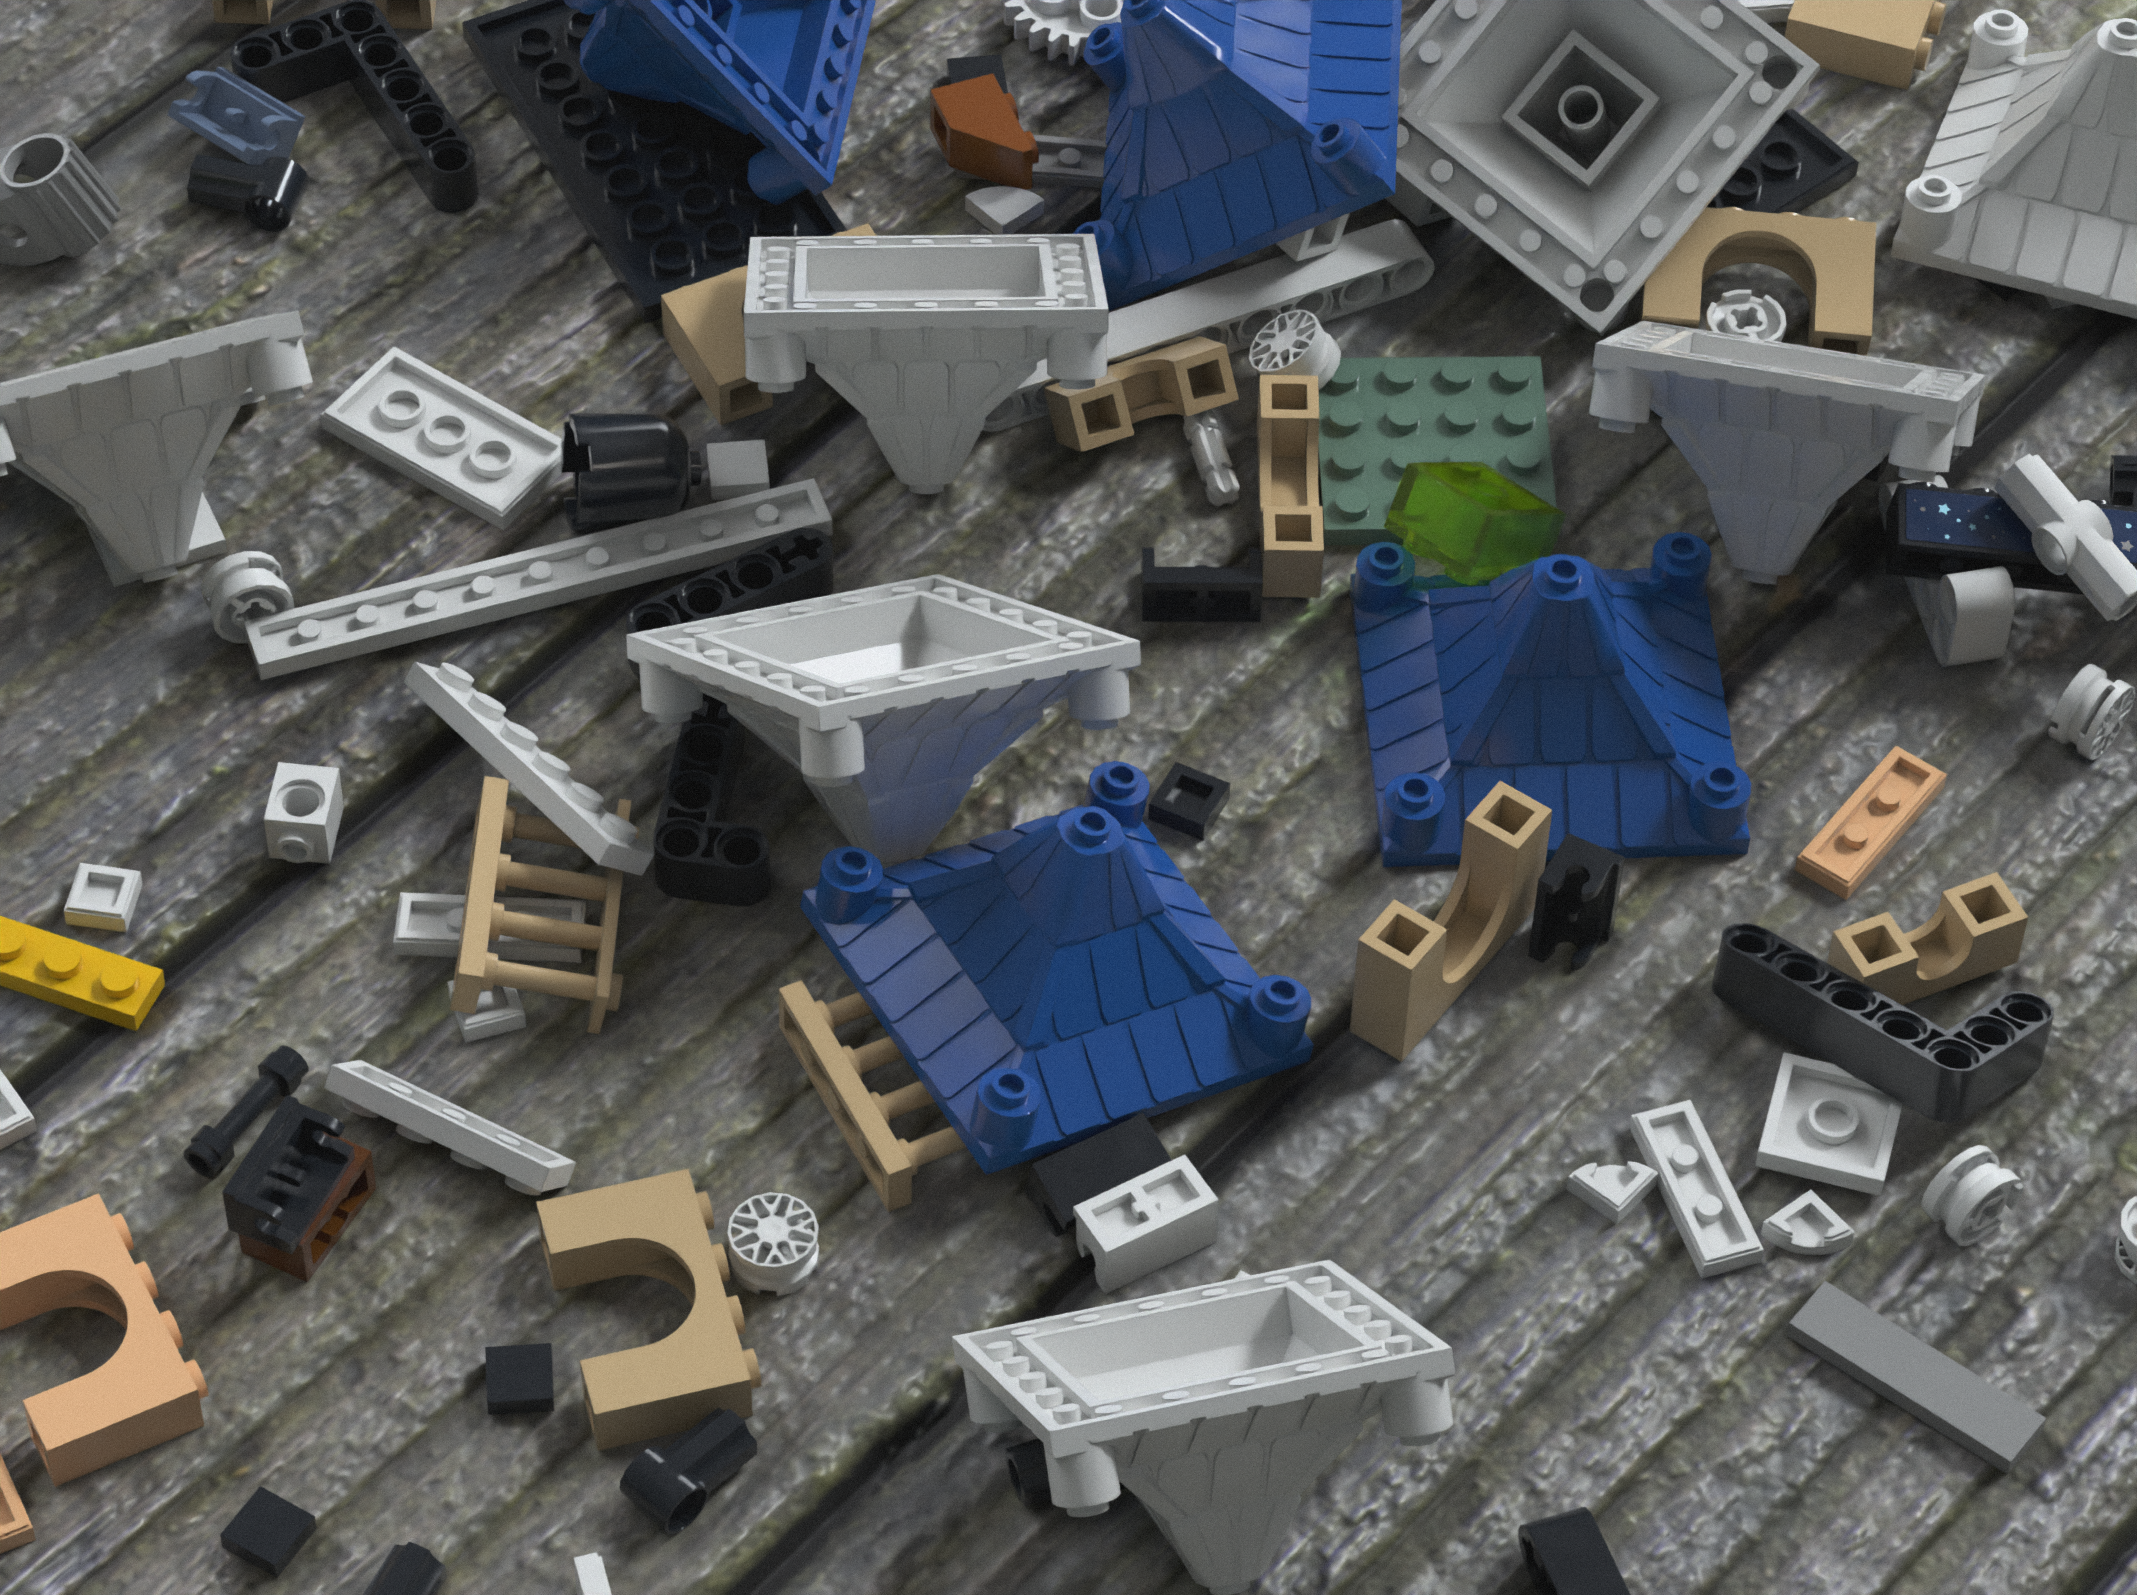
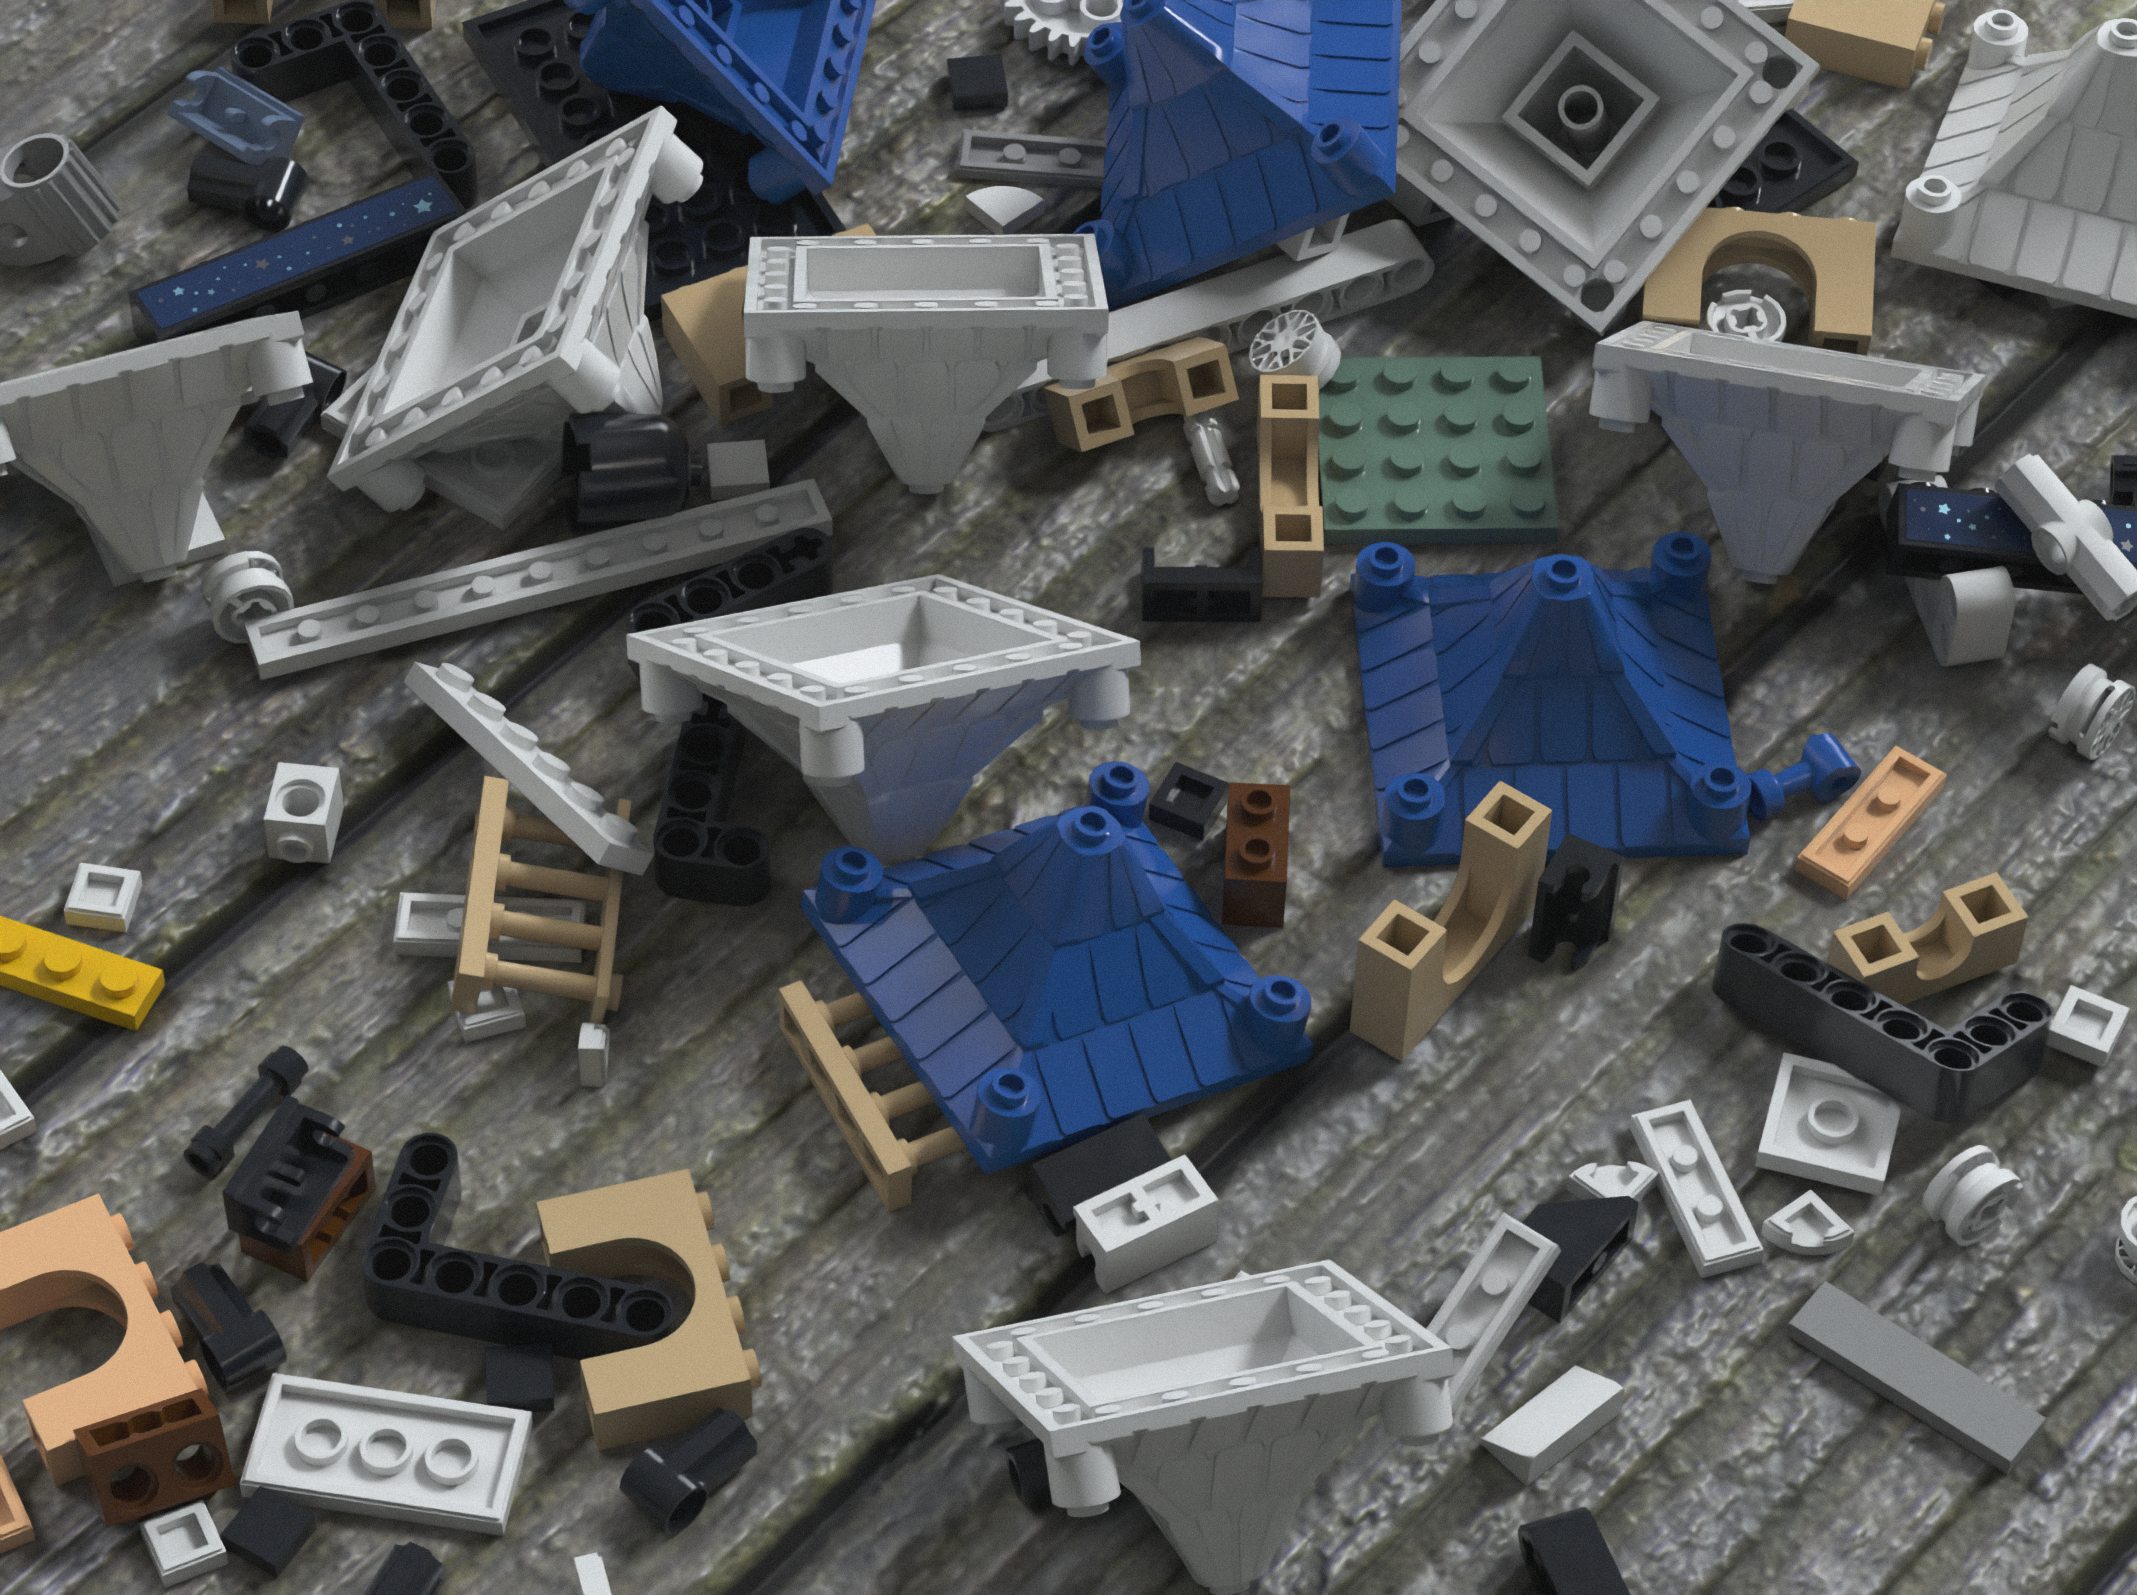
white plate [324,1060,576,1196] -> none
white wheel [727,1192,819,1297] -> none
dark orange slope [930,73,1039,190] -> none
clear neon green brick [1383,462,1566,585] -> none
none -> reddish brown brick [73,1388,236,1527]
none -> brick [128,170,467,346]
none -> white tile [139,1499,229,1588]
none -> black piece [170,1262,287,1392]
none -> white tile [240,1373,533,1536]
none -> black piece [244,351,347,460]
none -> white piece [327,106,703,513]
none -> black beam [361,1133,676,1360]
none -> white tile [578,1023,611,1087]
none -> reddish brown brick [1222,782,1290,928]
none -> white tile [1427,1212,1561,1414]
none -> white slope [1480,1365,1625,1486]
none -> black slope [1522,1196,1639,1323]
none -> blue leg [1748,733,1861,821]
none -> white plate [2047,985,2130,1068]

